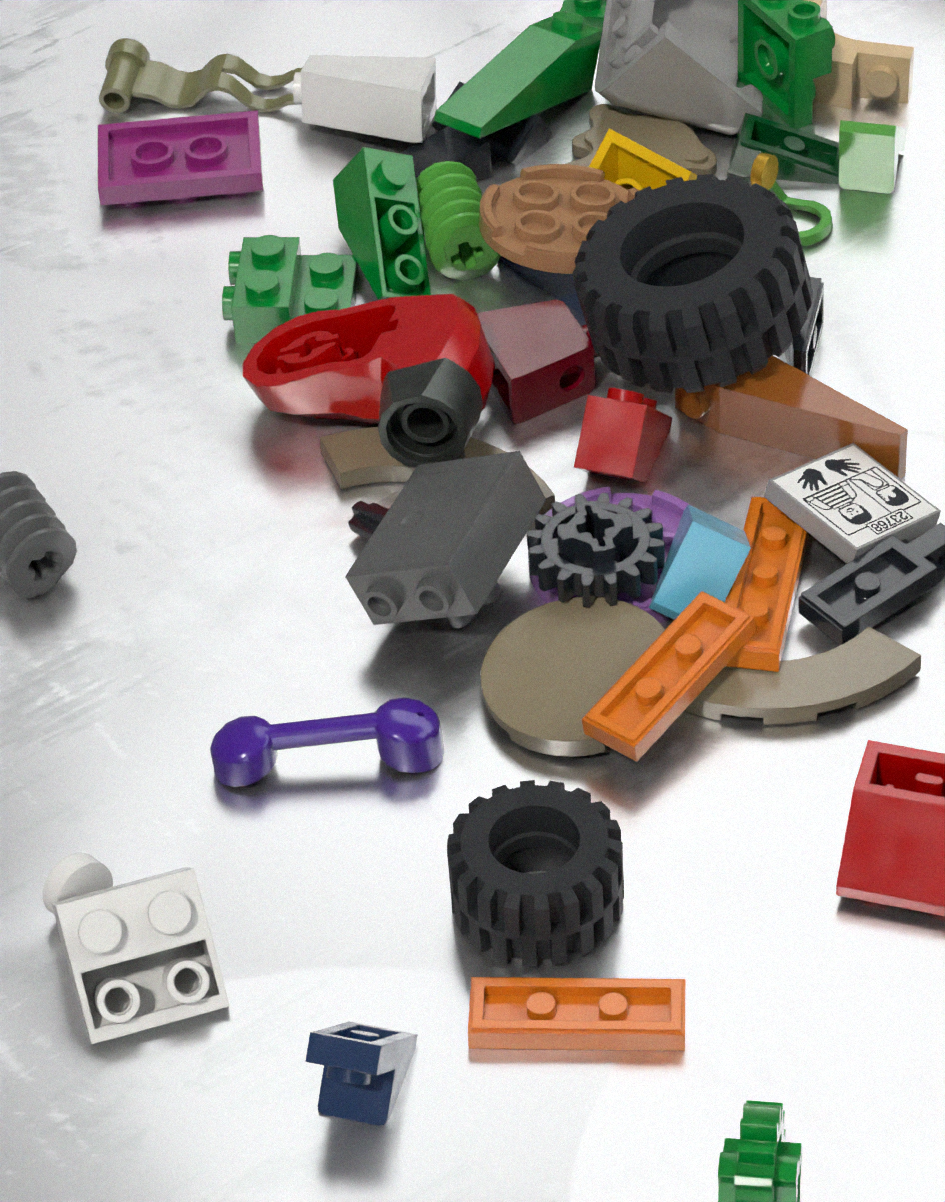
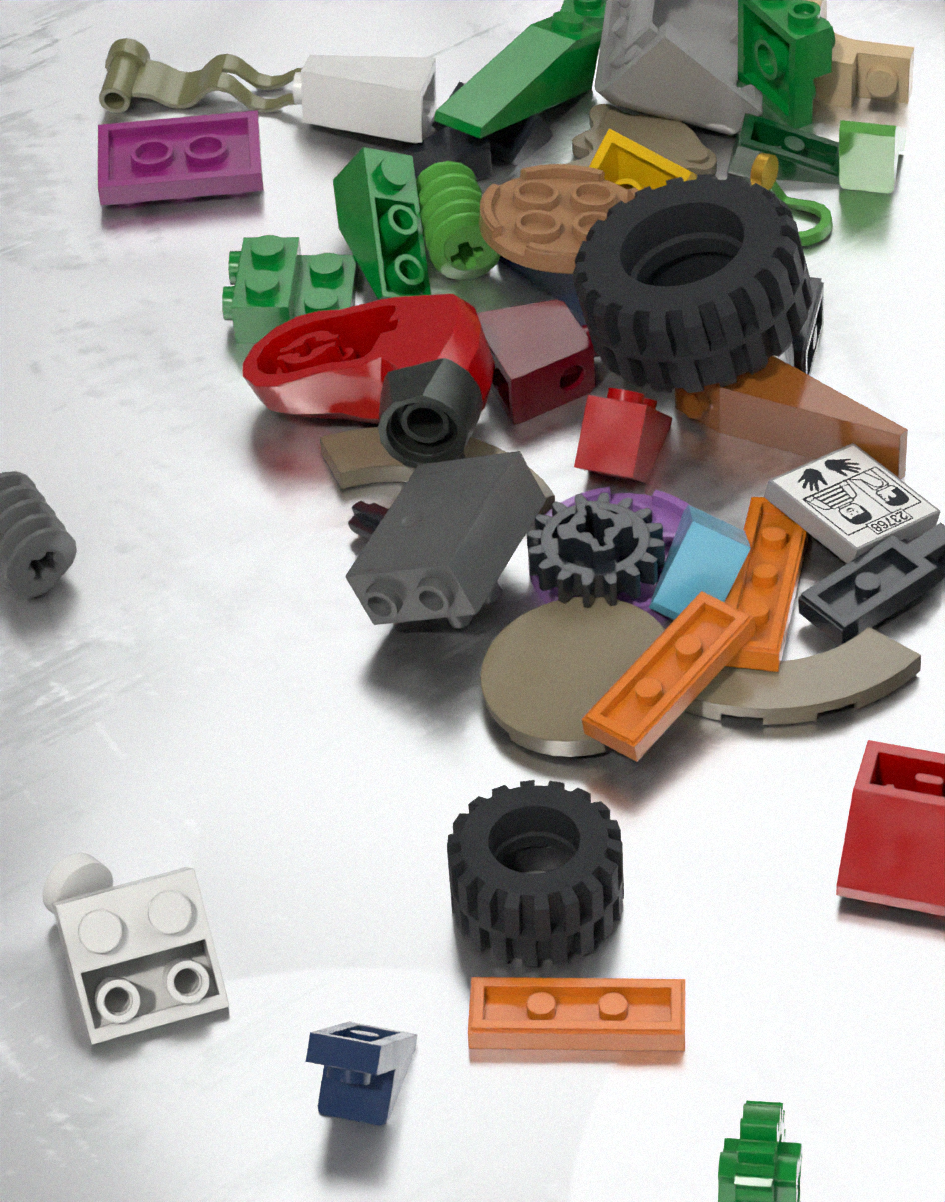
dark purple piece [210,697,444,787] -> none

